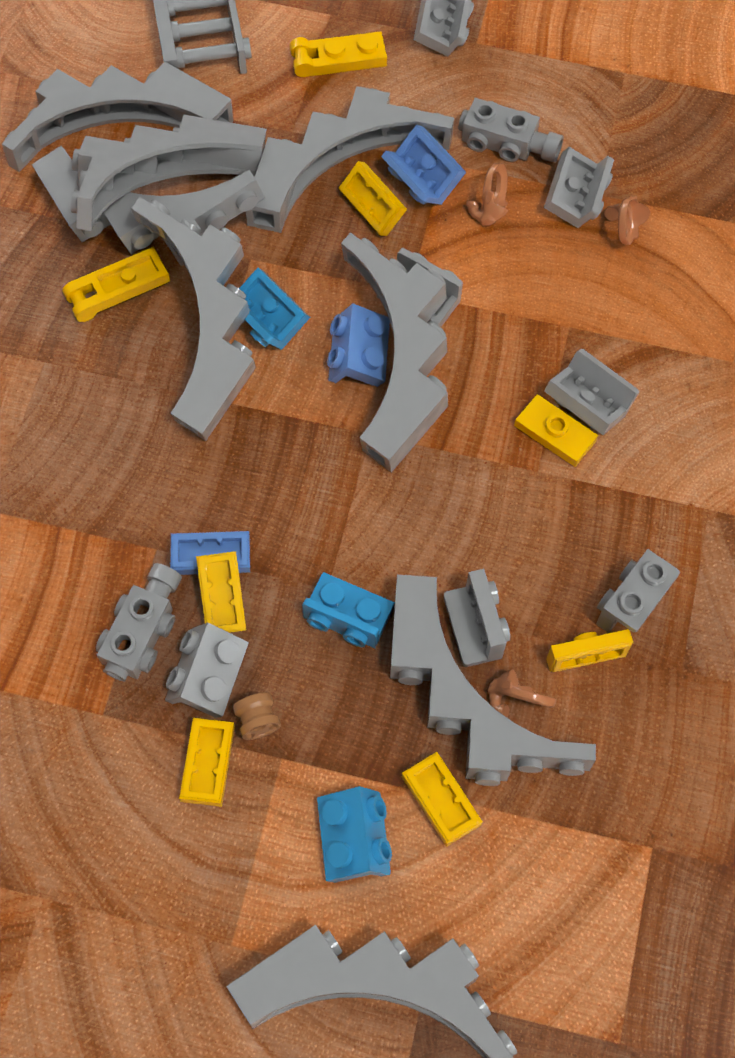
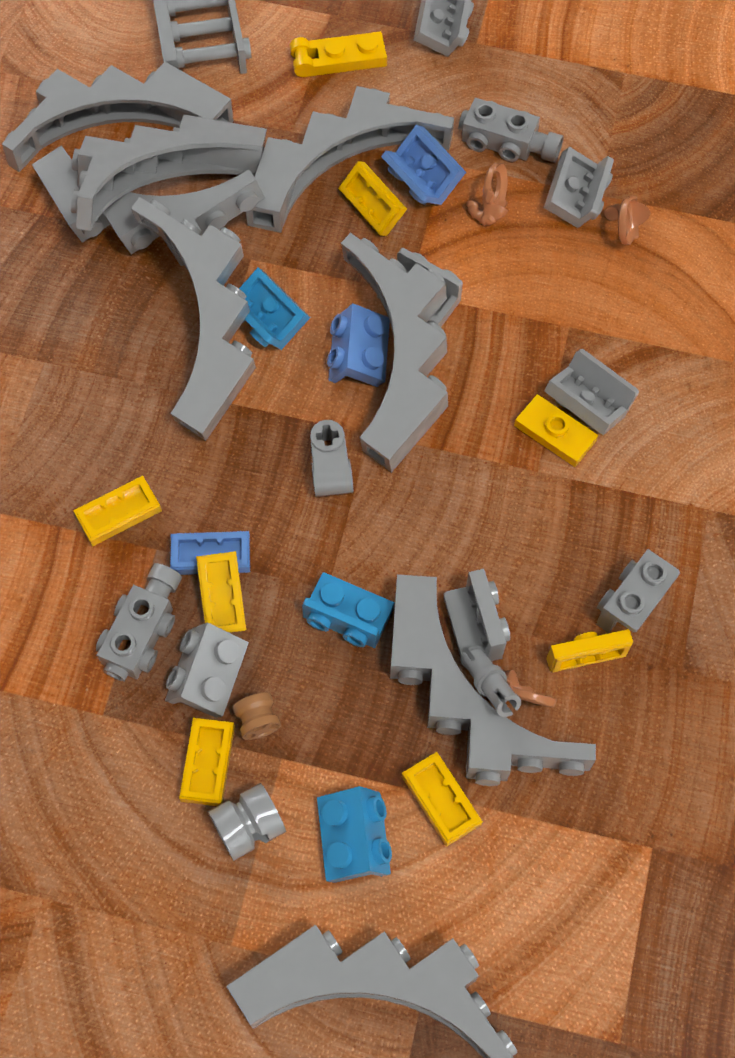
yellow plate [62,247,170,322] -> none
none -> yellow plate [73,476,162,547]
none -> light grey wheel [208,783,286,861]
none -> light grey piece [310,420,354,497]
none -> light grey pin [461,646,521,717]

